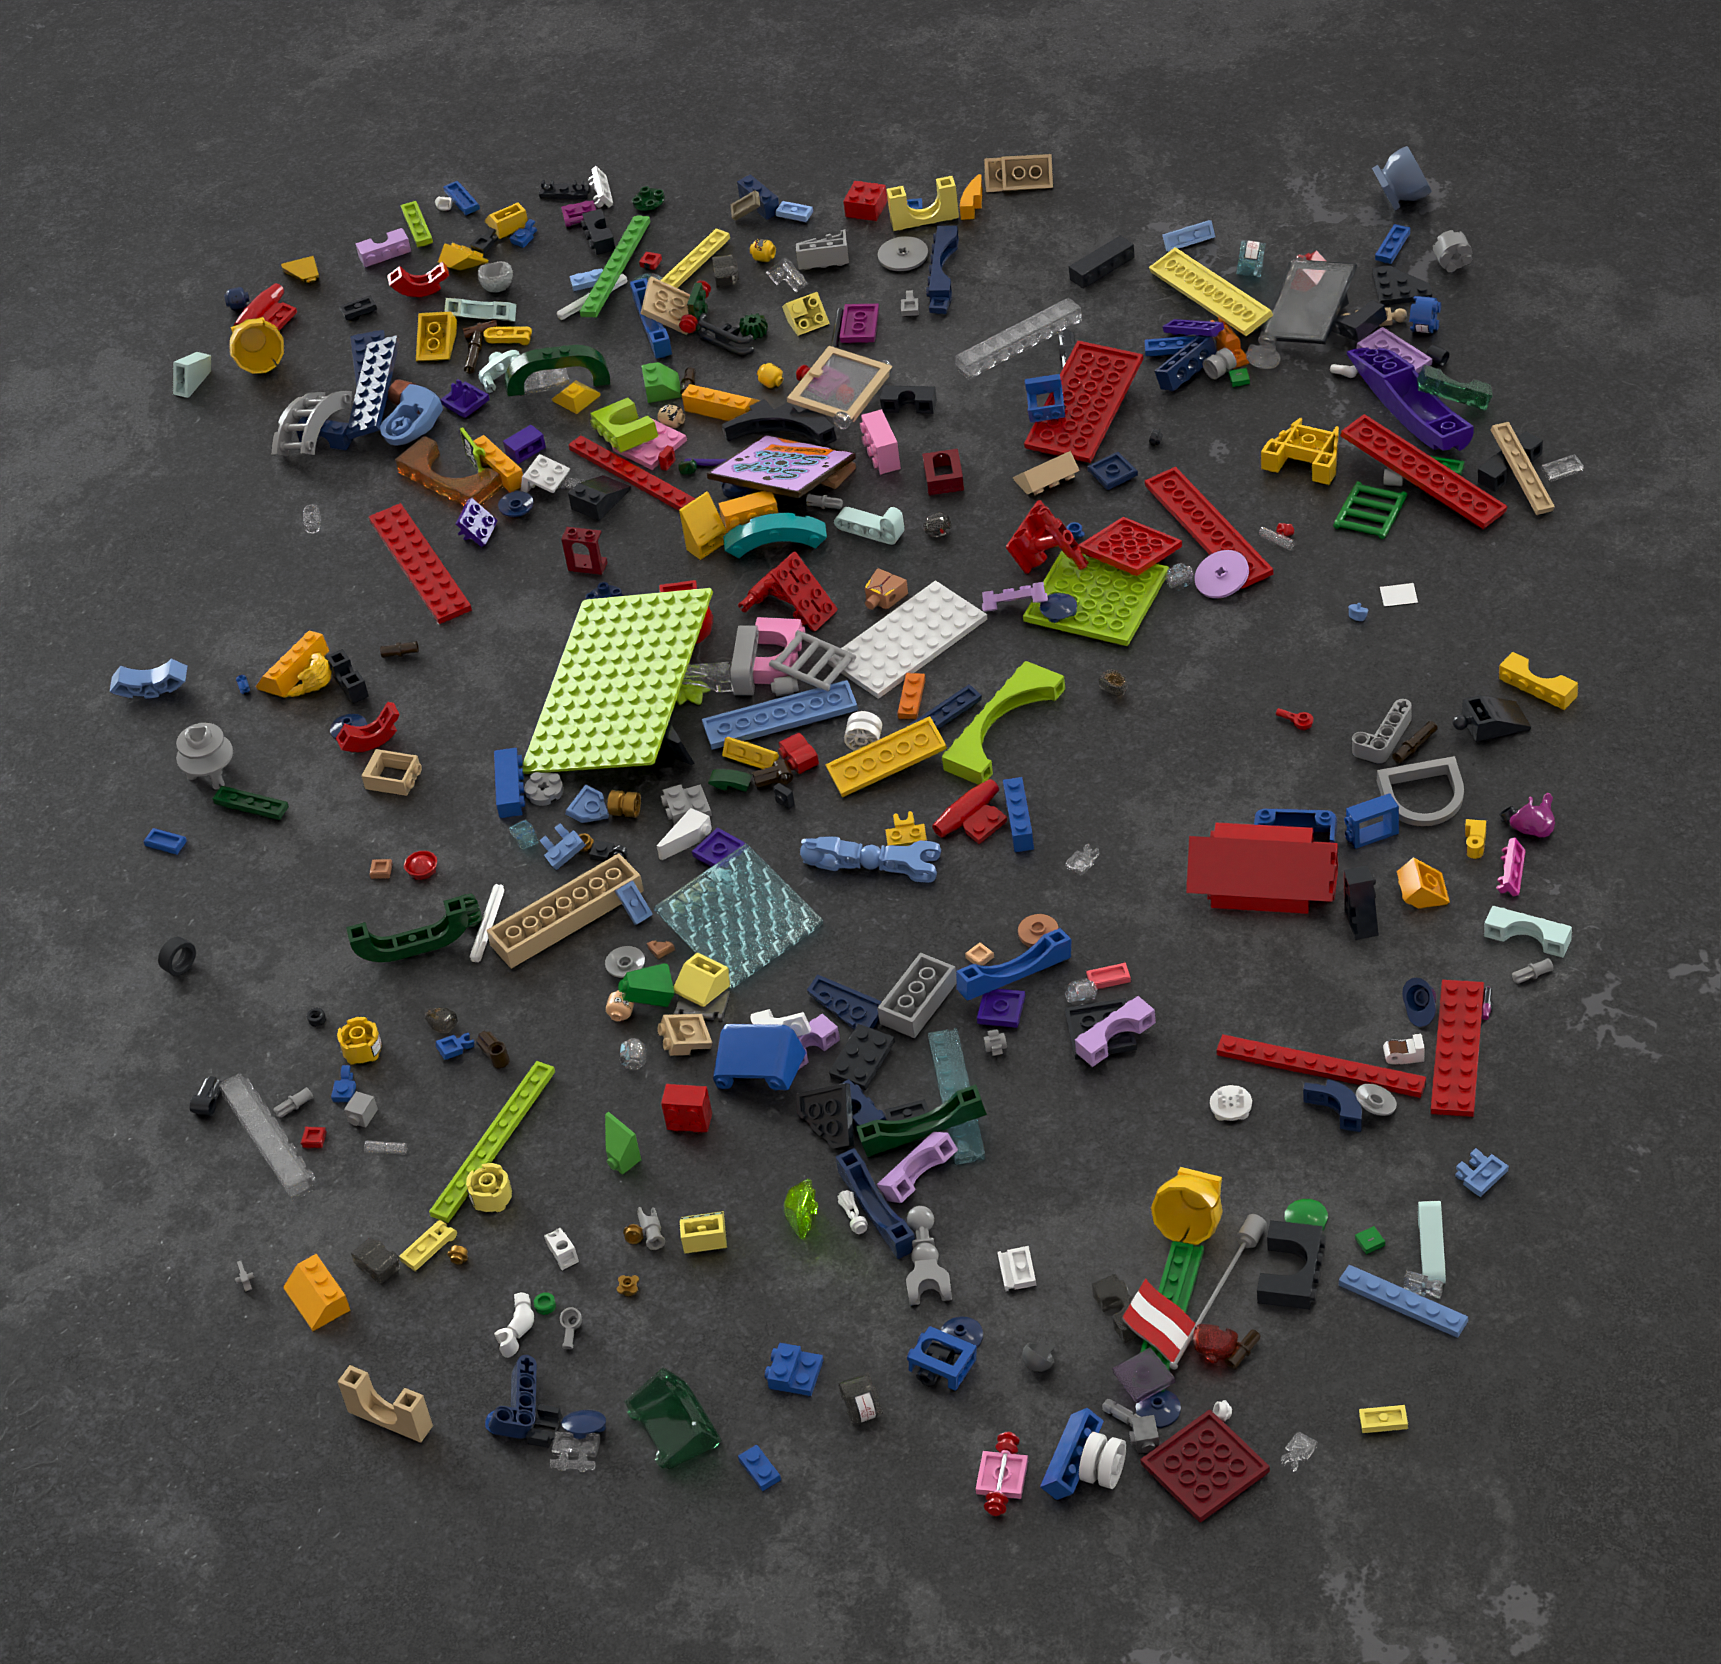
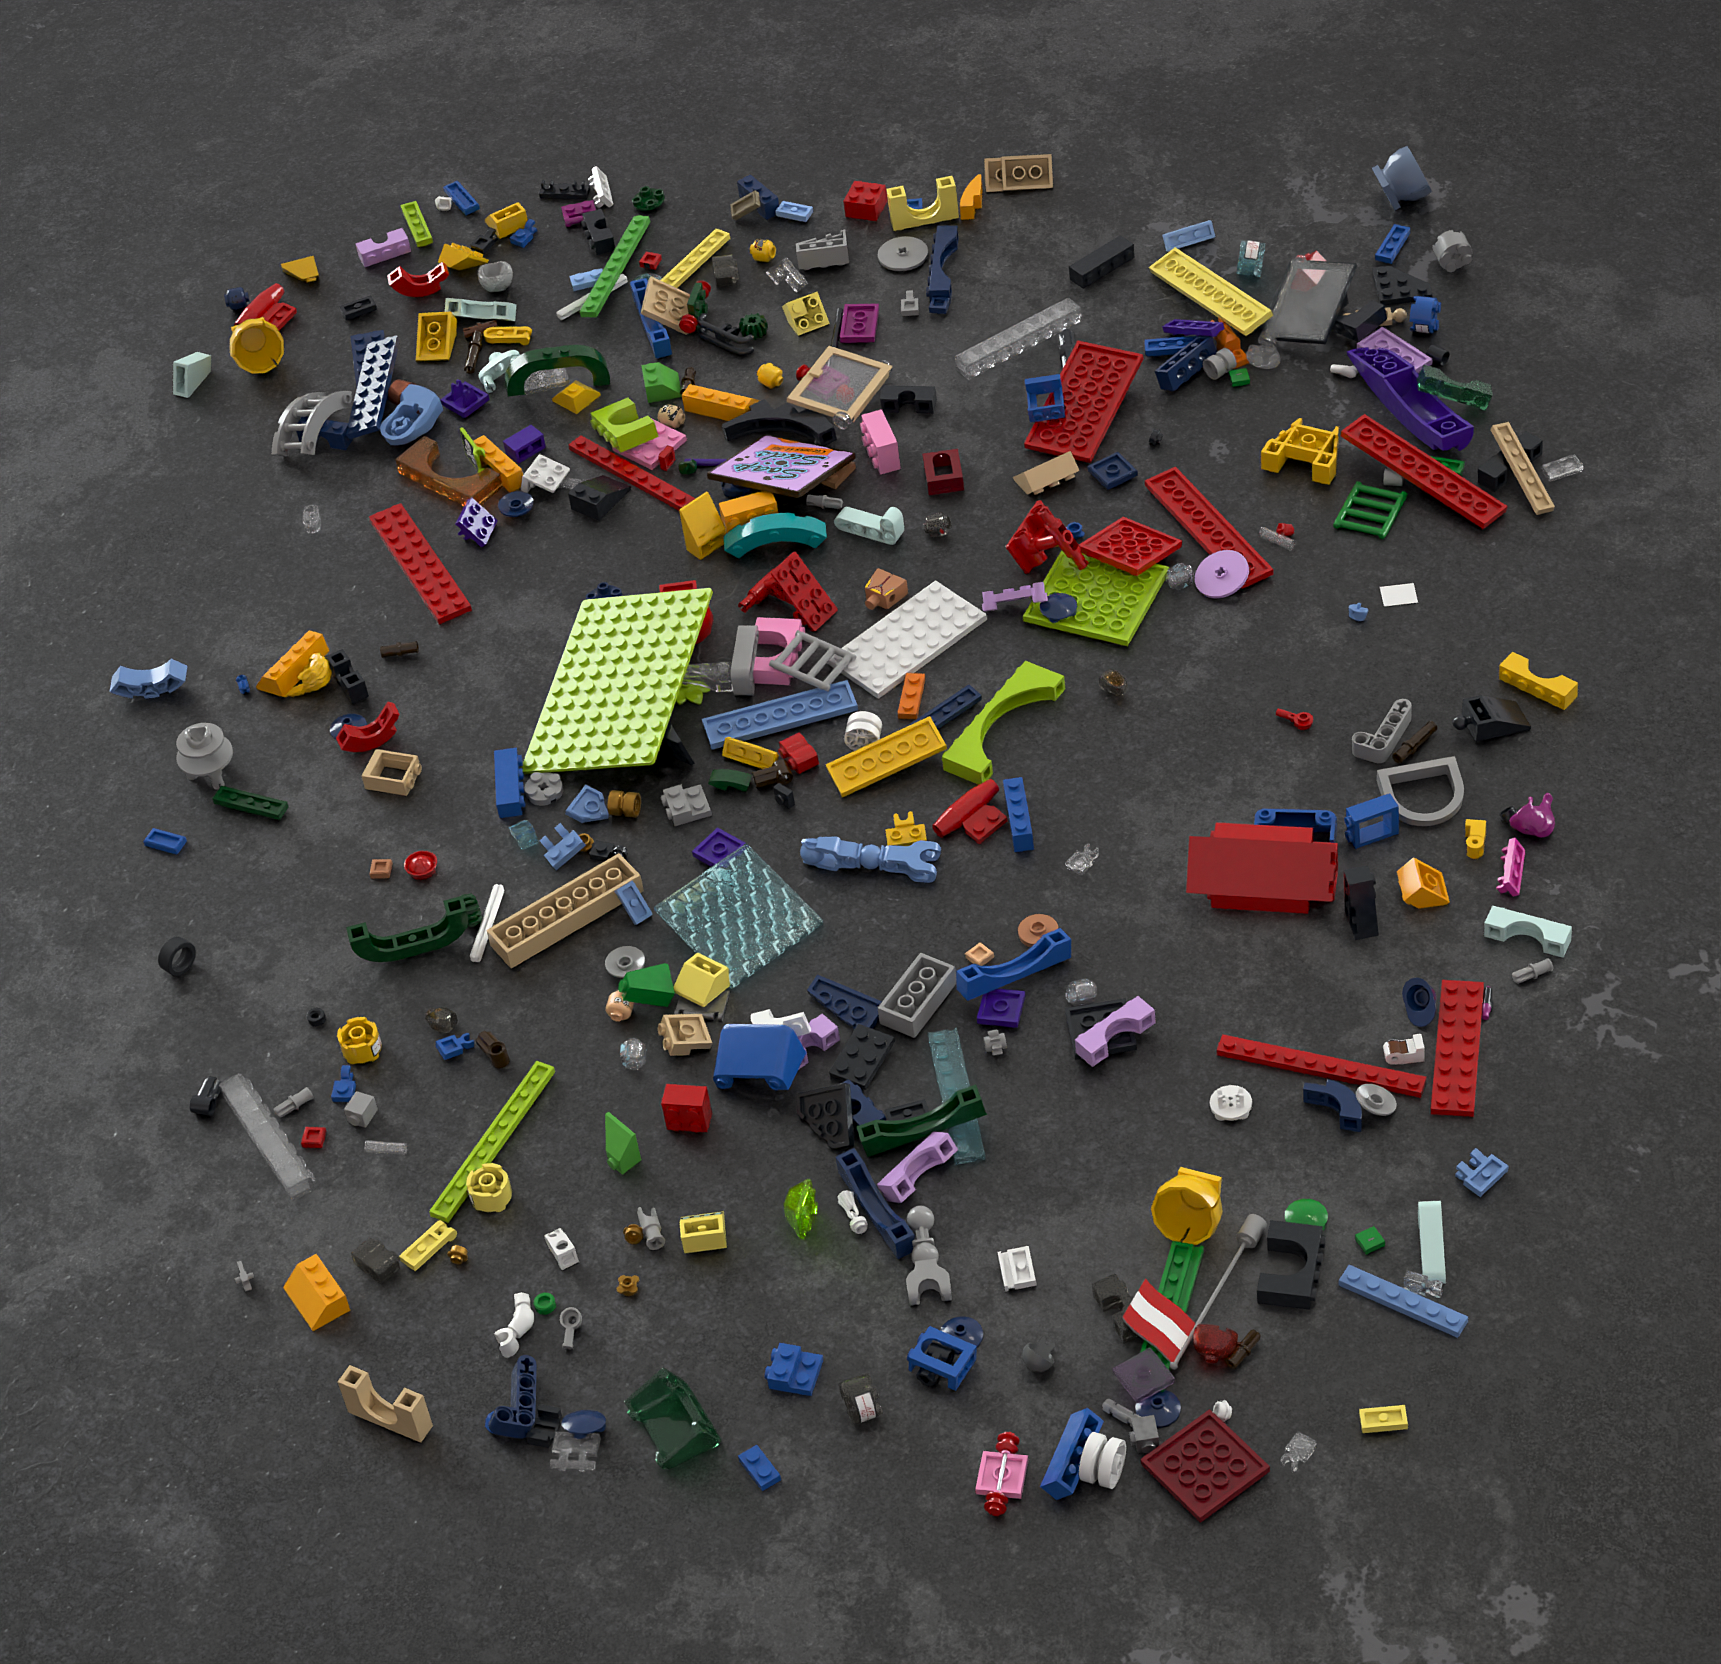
dark red panel [561,527,608,575] -> none
nougat tile [647,940,675,959] -> none
white slope [657,808,712,860] -> none
light grey brick [771,676,799,697] -> none
coral tile [1086,963,1131,991] -> none

